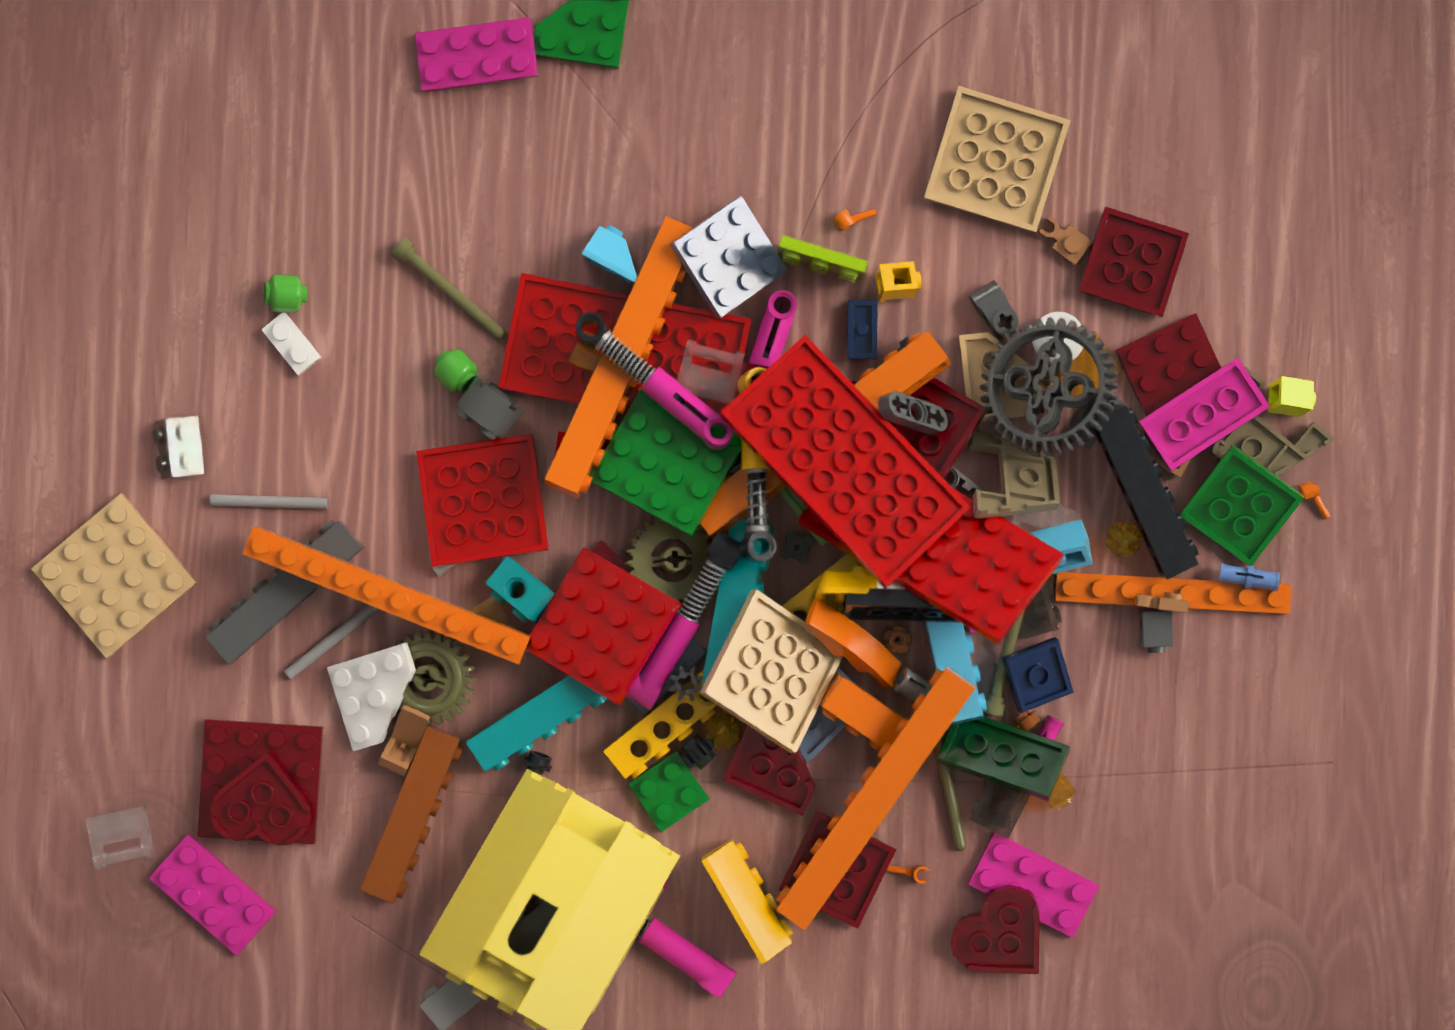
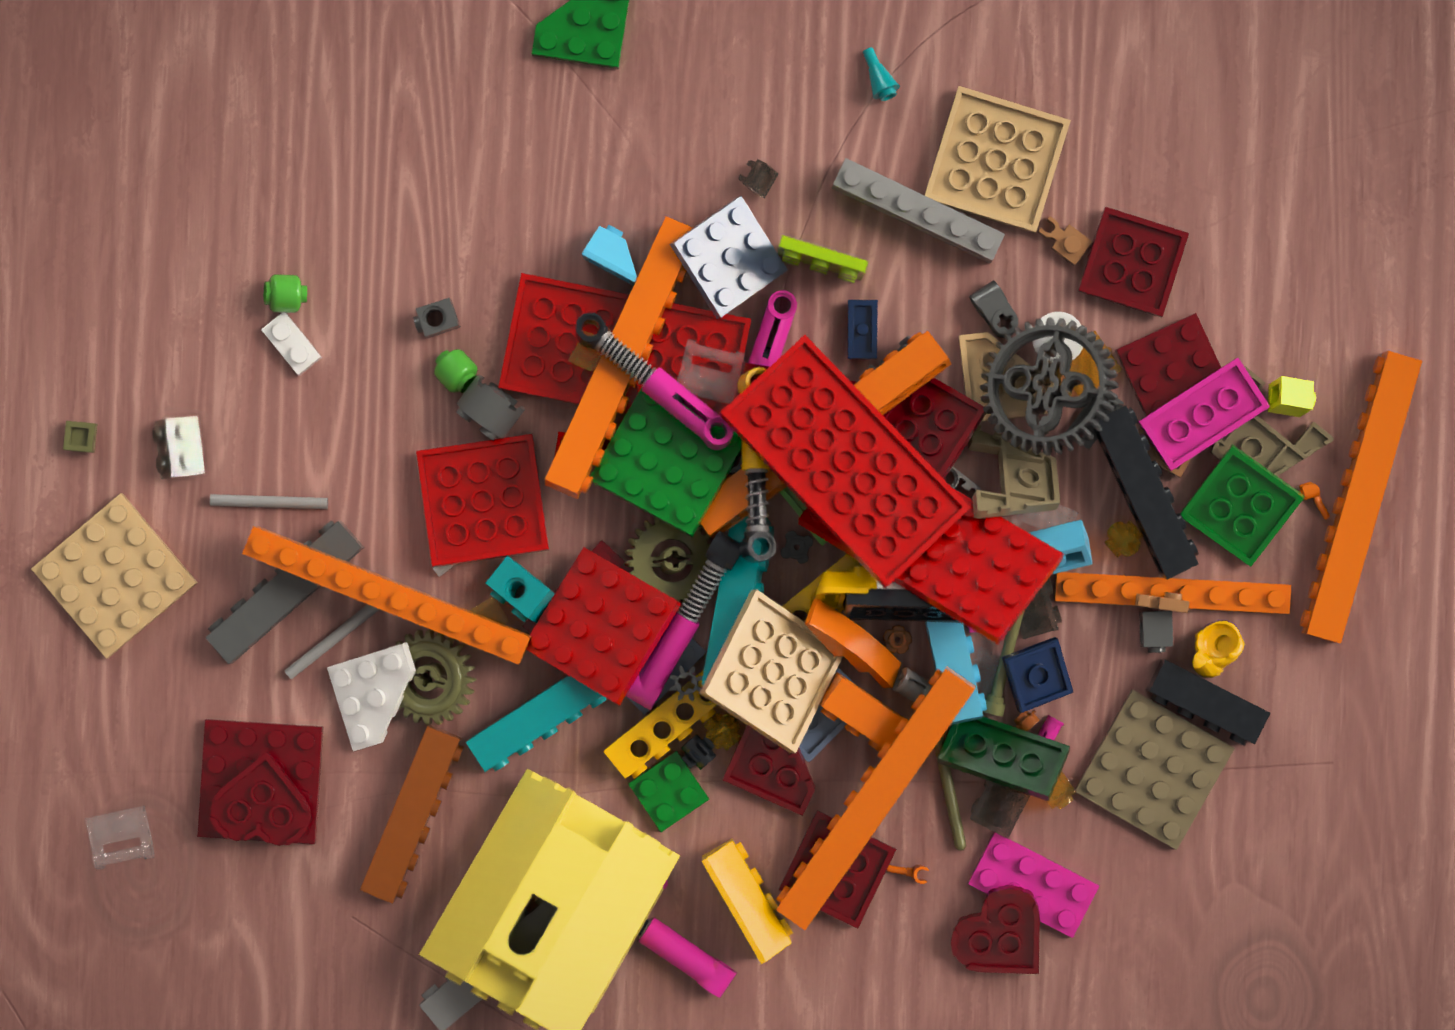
dark pink plate [149,833,277,956] -> none
medium nougat bracket [378,705,430,776] -> none
olive piece [390,237,506,339] -> none
dark pink plate [415,17,538,92] -> none
black plate [523,750,552,774] -> none
orange hand [834,208,877,230] -> none
yellow brick [875,261,922,303] -> none
dark grey beam [878,391,948,435] -> none
medium blue pin [1218,563,1280,591] -> none
none -> olive plate [63,421,97,453]
none -> dark grey brick [413,298,461,339]
none -> clear smoke tile [739,159,779,199]
none -> light grey brick [832,158,1005,264]
none -> teal cone [862,47,900,101]
none -> dark tan plate [1074,690,1235,850]
none -> black brick [1146,659,1271,746]
none -> yellow hair [1192,620,1245,678]
none -> orange brick [1300,351,1422,644]

